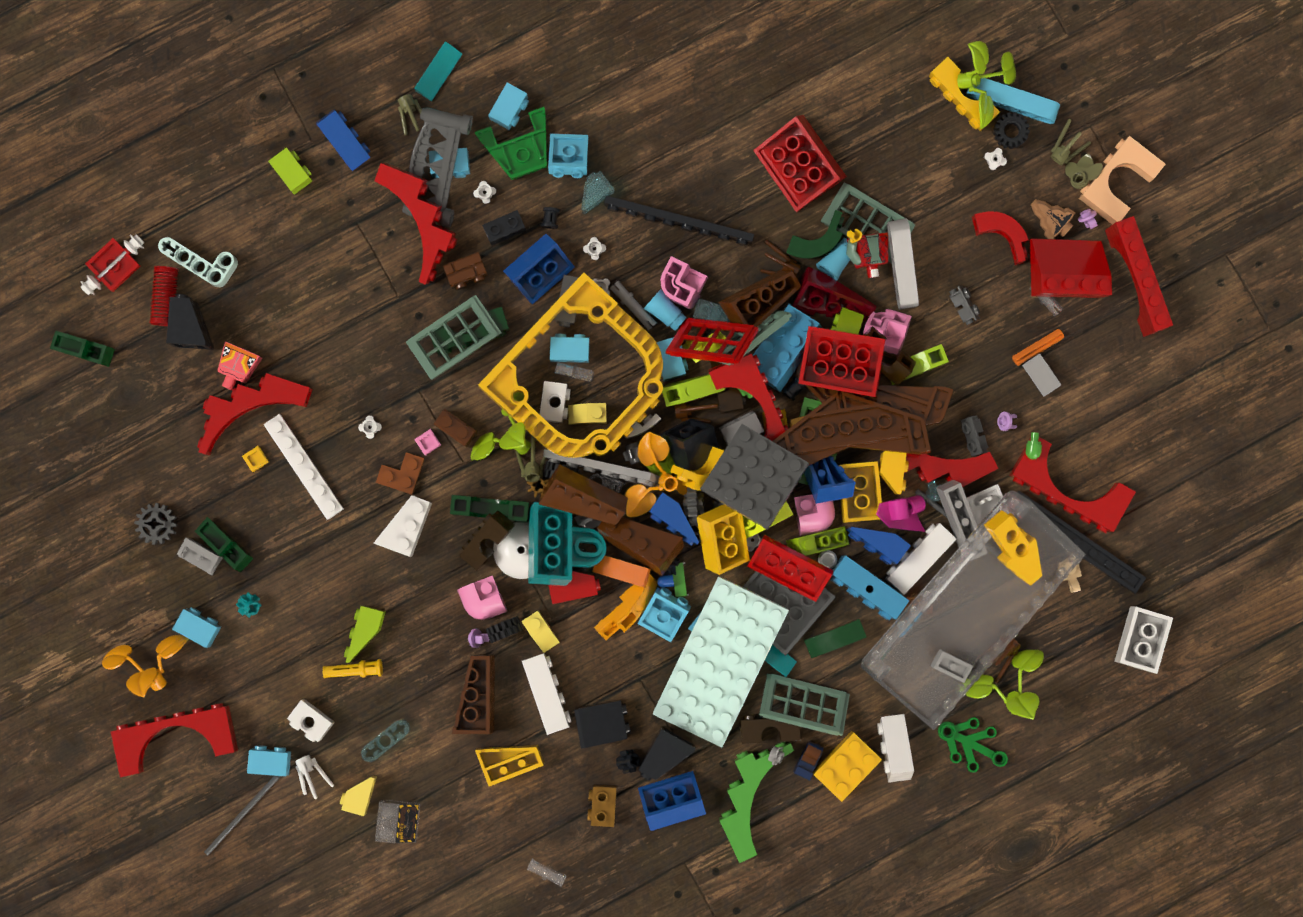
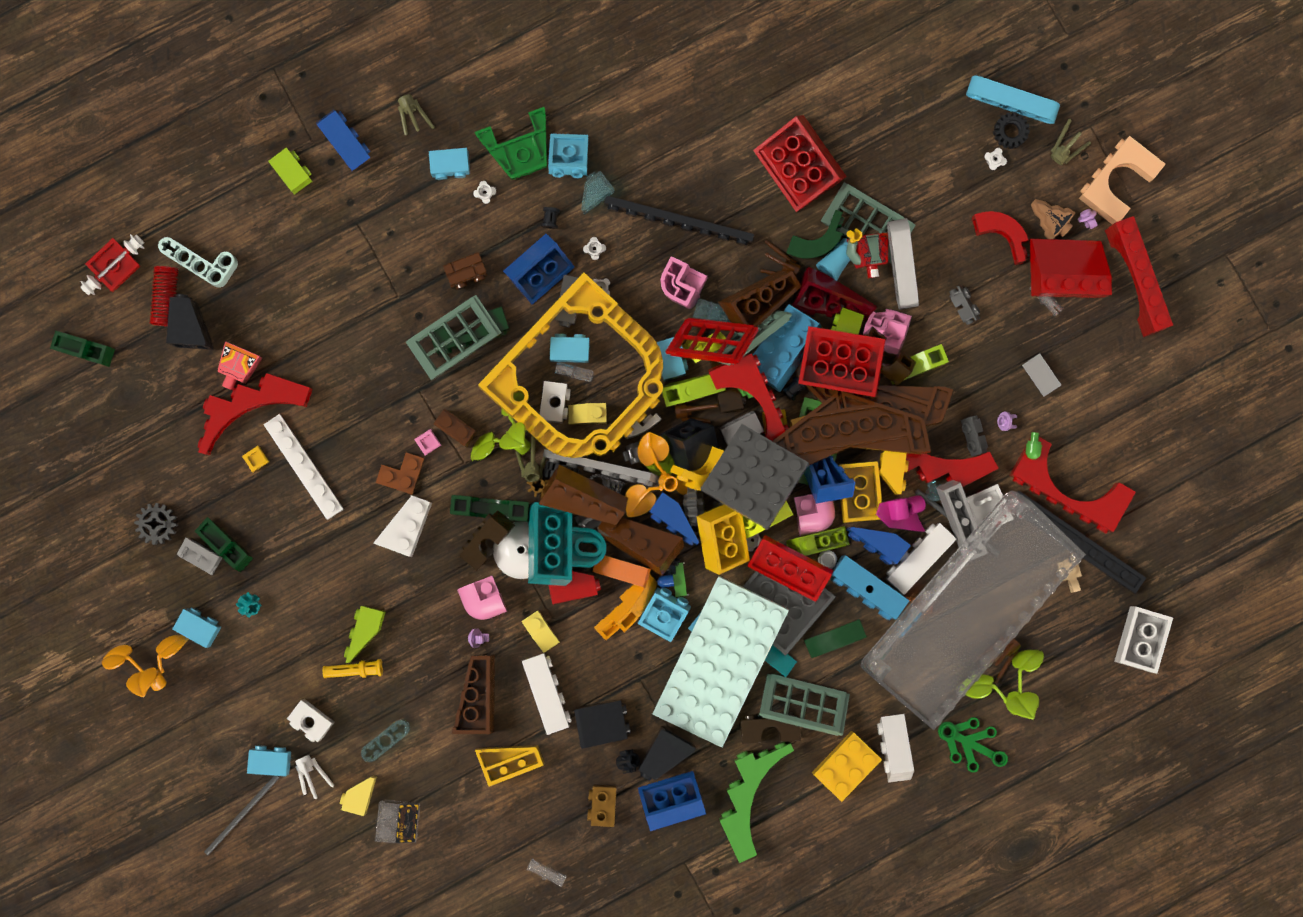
red arch [111,703,238,777] -> none
white plate [358,416,382,439] -> none
red arch [374,163,457,285] -> none
dark grey piece [402,107,473,228] -> none
teal slope [414,41,463,102] -> none
black brick [482,210,526,246] -> none
black tyre [486,616,523,643] -> none
medium azure brick [488,83,529,130] -> none
light grey pin [610,280,657,331] -> none
medium azure plant [644,289,686,330] -> none
light grey plate [768,746,785,765] -> none
leg [793,740,824,781] -> none
yellow arch [929,57,1000,131] -> none
light grey plate [931,649,973,683] -> none
lime plant [957,41,1016,129] -> none
yellow brick [984,510,1042,586] -> none
orange axle [1012,329,1064,366] -> none
olive plate [1065,153,1103,189] -> none

